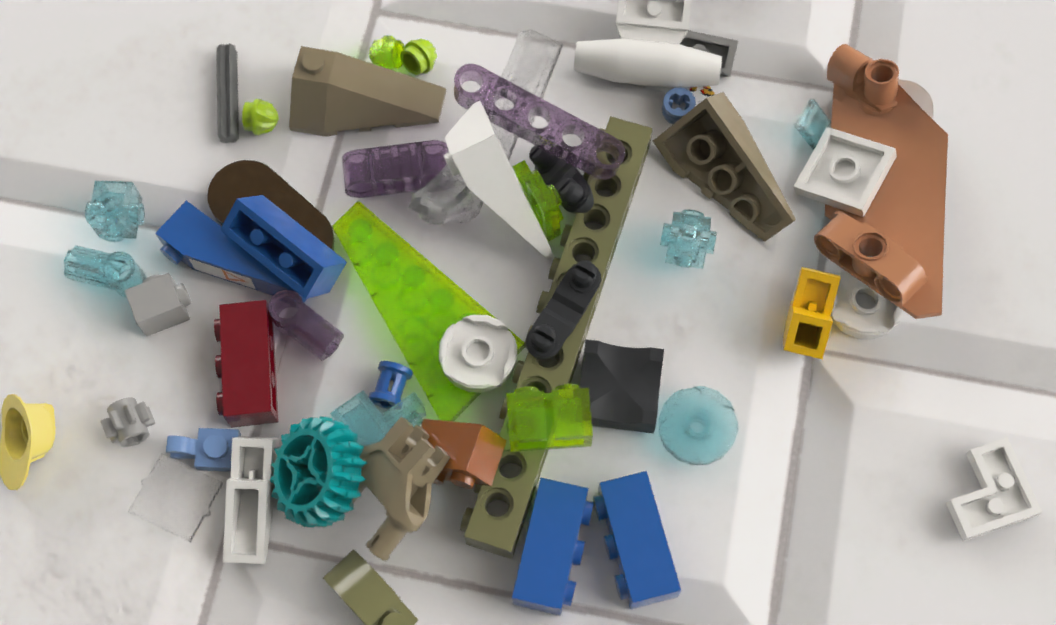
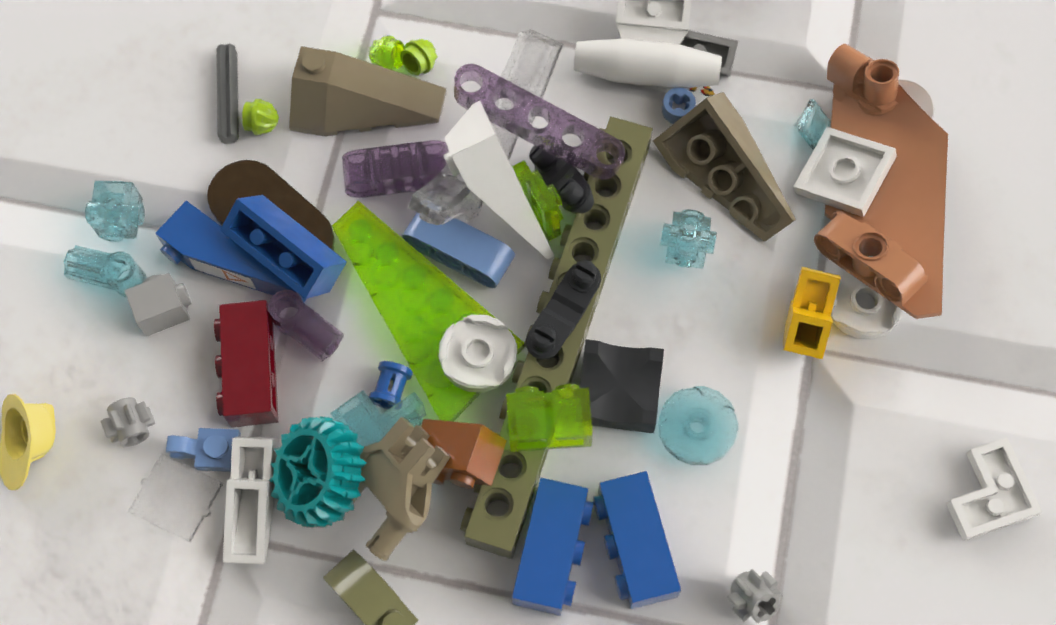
none -> medium blue beam [402,204,515,288]
none -> light grey gear [727,569,783,623]

